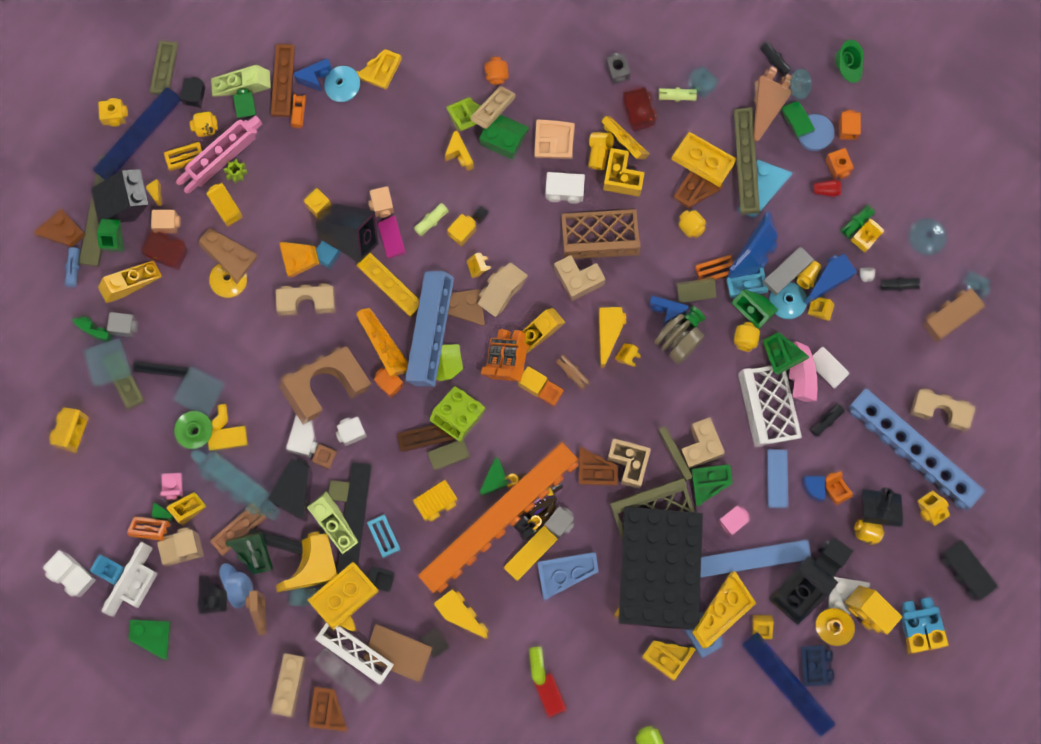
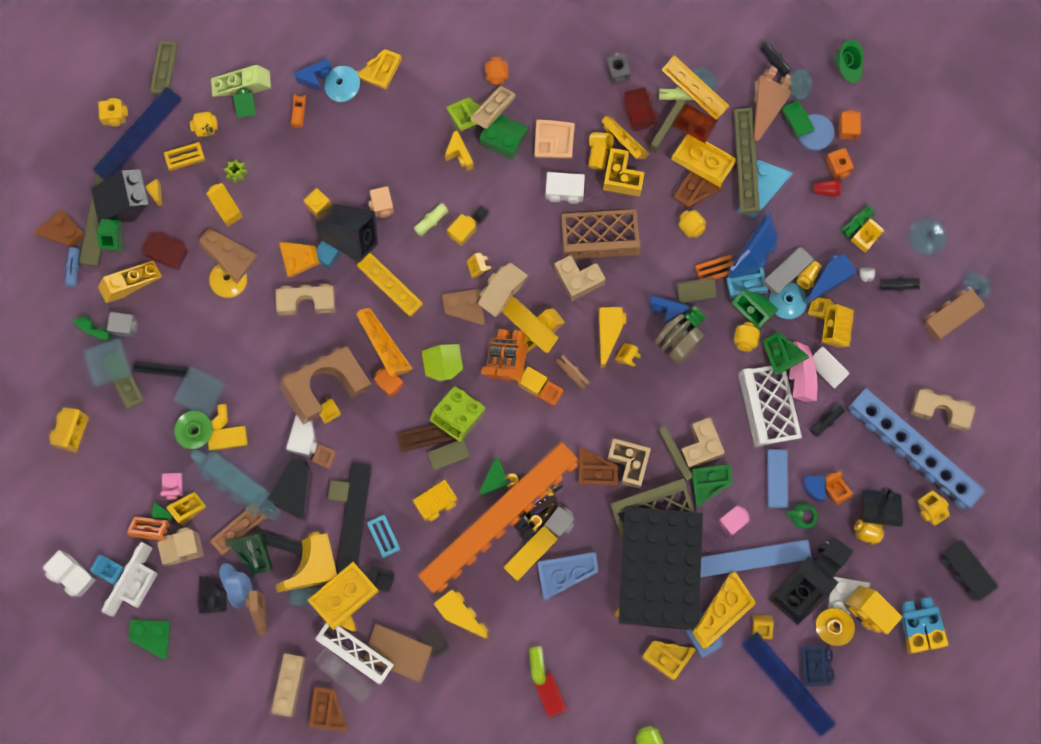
light nougat brick [151,210,181,233] -> none
bright pink hinge [176,116,262,194] -> none
black brick [180,77,206,108] -> none
dark orange plate [271,44,296,118] -> none
yellowish green slope [307,491,358,554] -> none
white brick [335,417,367,446] -> none
dark pink slope [378,216,406,259] -> none
medium blue brick [405,271,454,387] -> none
none -> yellow tile [319,398,342,424]
none -> yellow tile [502,296,559,353]
none -> olive tile [650,99,685,154]
none -> yellow tile [662,55,729,120]
none -> clear red brick [672,103,718,144]
none -> green piece [786,503,818,529]
none -> yellow brick [822,304,855,348]

